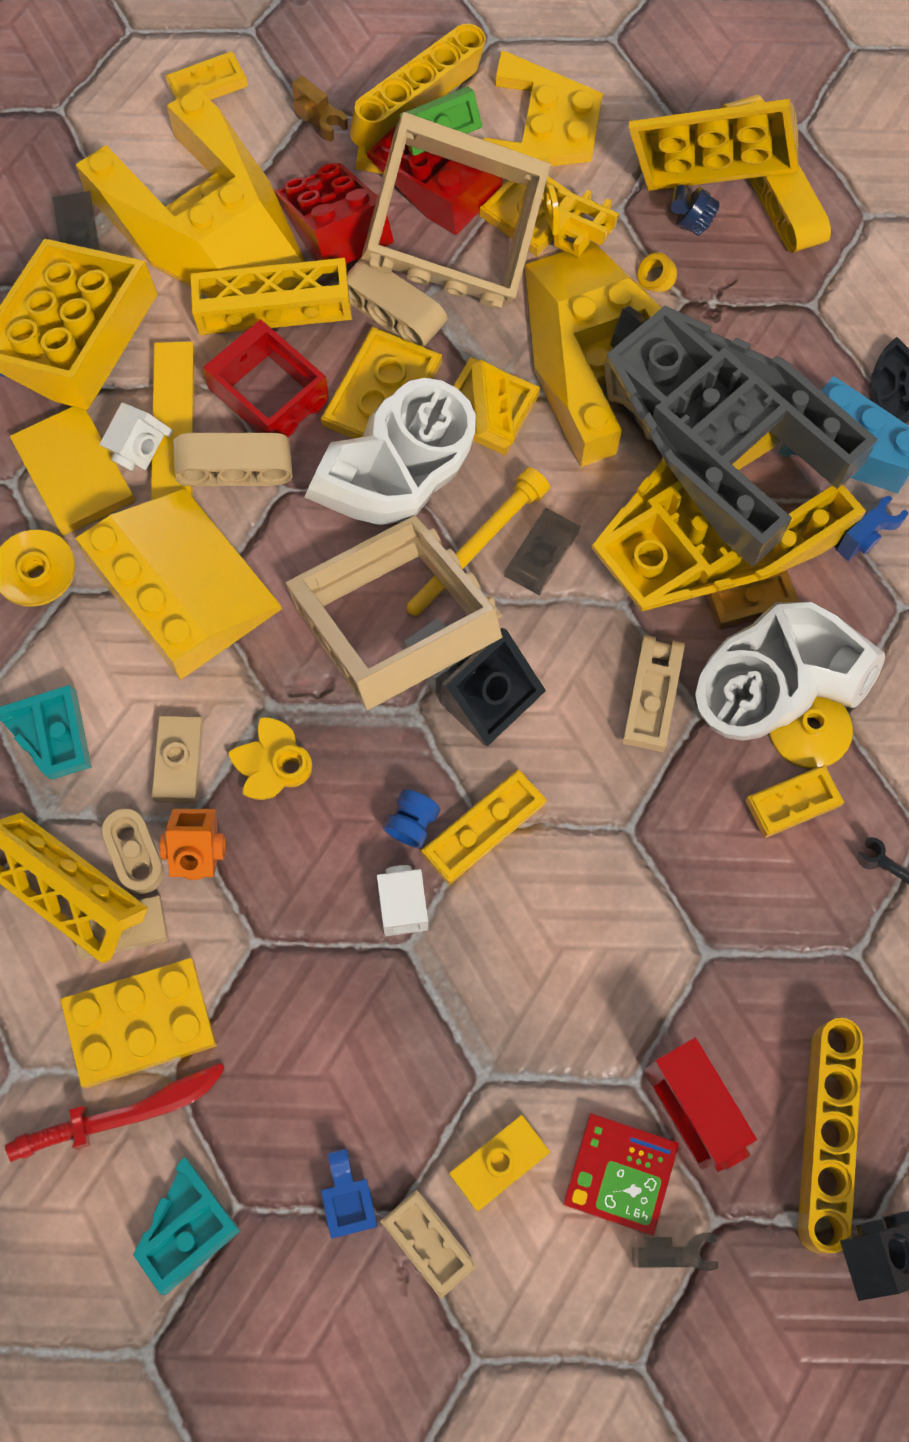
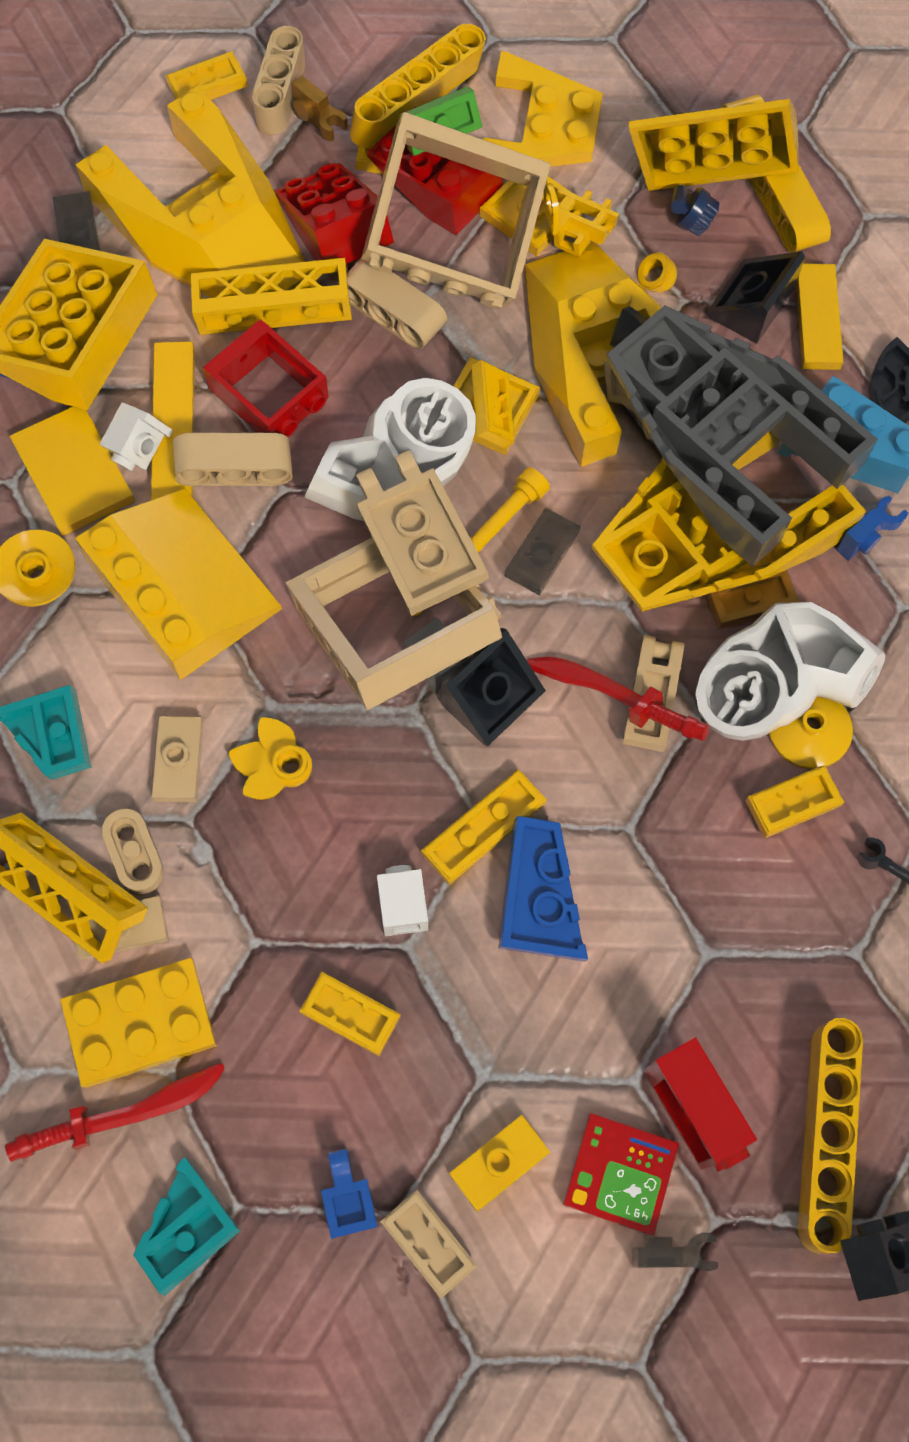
orange brick [160,809,226,880] -> none
yellow tile [321,327,442,439] -> none
blue wheel [383,789,441,848] -> none
none -> tan beam [252,26,306,135]
none -> yellow plate [299,972,401,1057]
none -> tan tile [356,449,489,616]
none -> blue wing [498,816,588,962]
none -> red sword [527,657,710,741]
none -> black slope [706,251,805,344]
none -> yellow tile [796,264,844,370]

